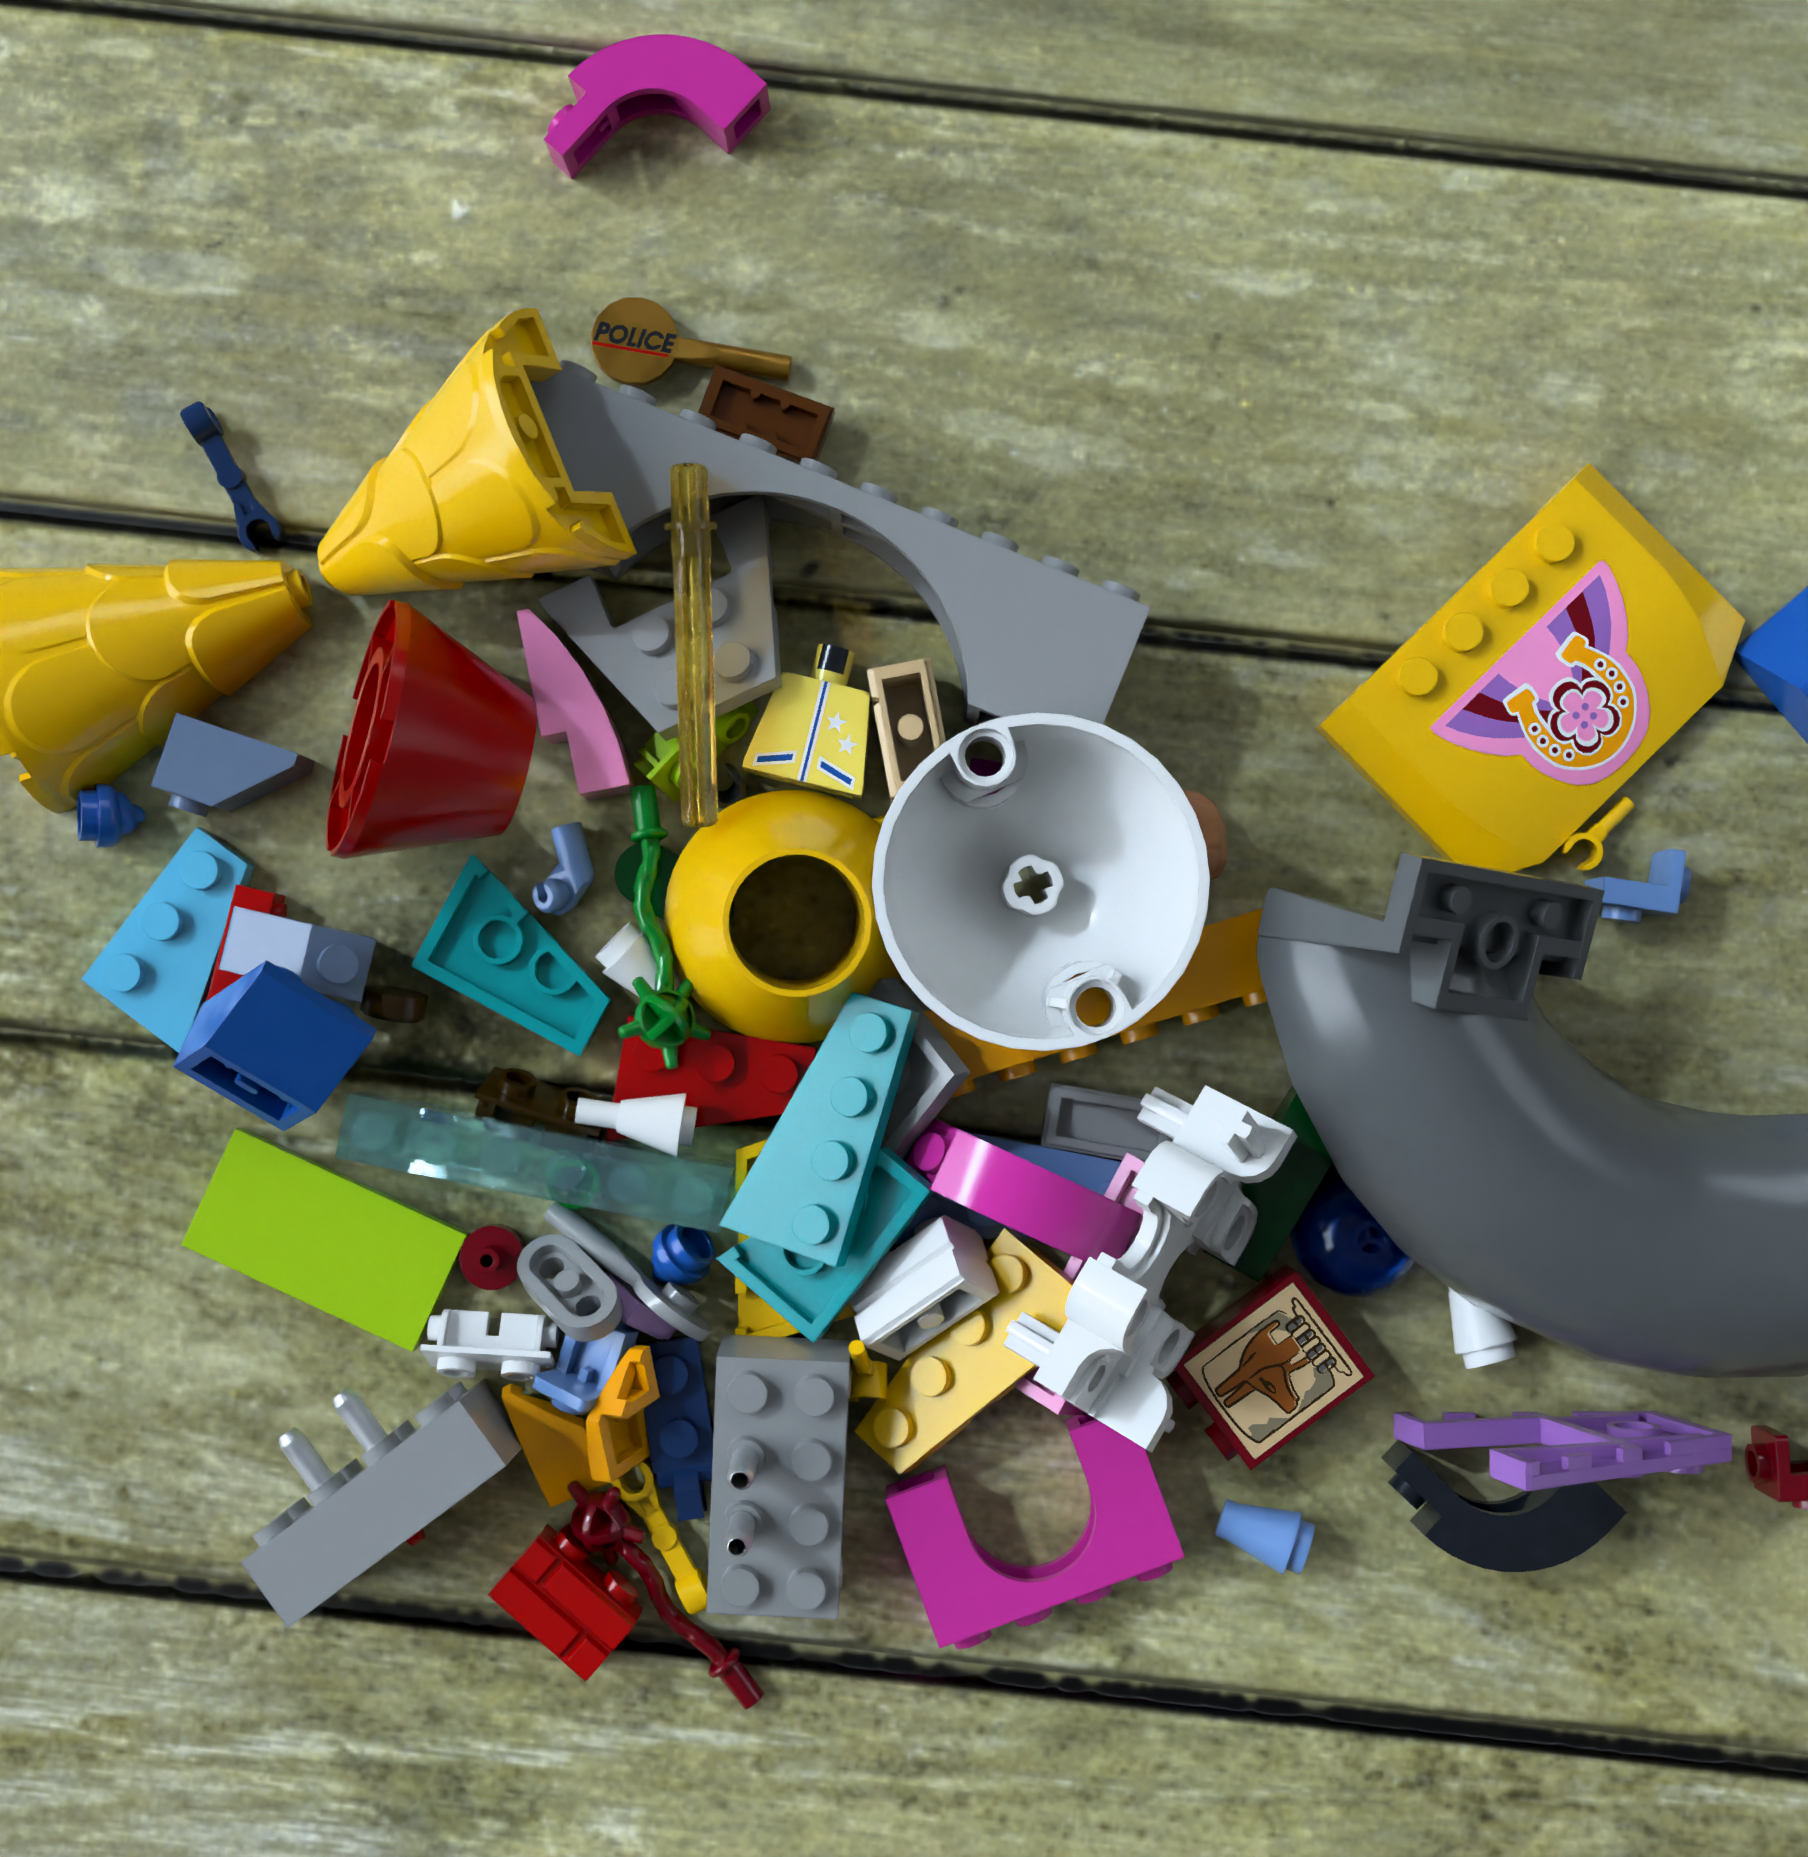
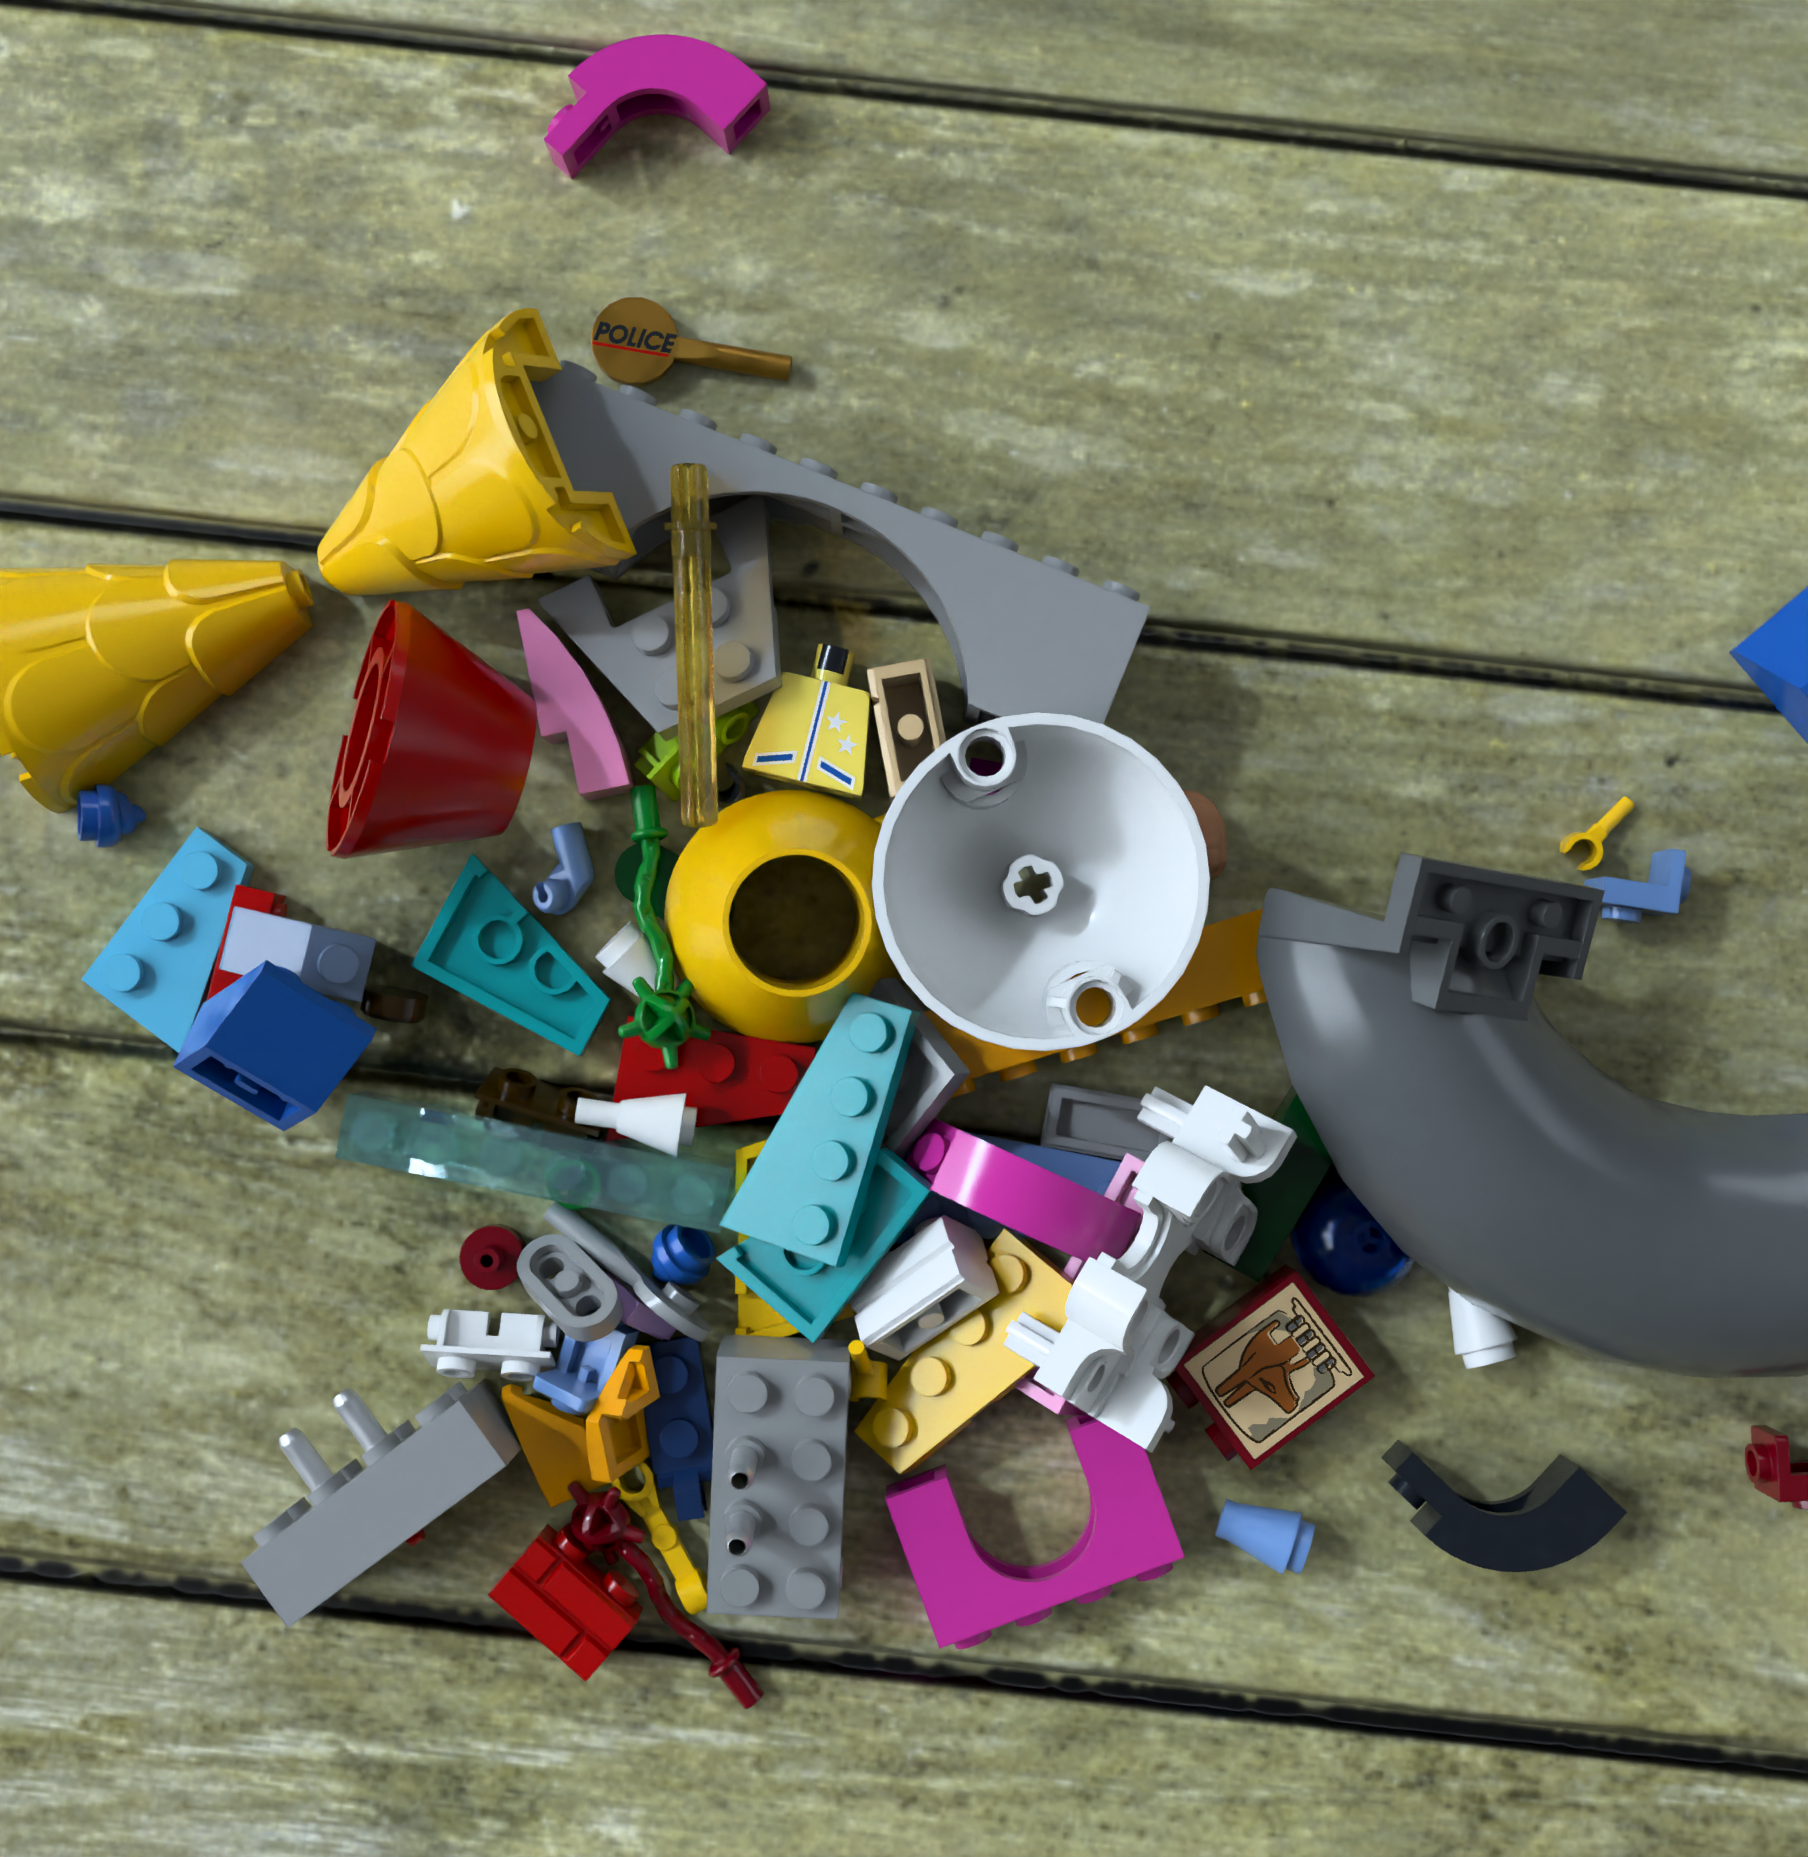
sand blue slope [151,713,315,817] -> none
dark blue piece [180,401,286,555] -> none
lime tile [181,1127,471,1352] -> none
reddish brown plate [698,365,835,464] -> none
yellow slope [1315,463,1745,872] -> none
medium lavender wing [1393,1411,1732,1491] -> none

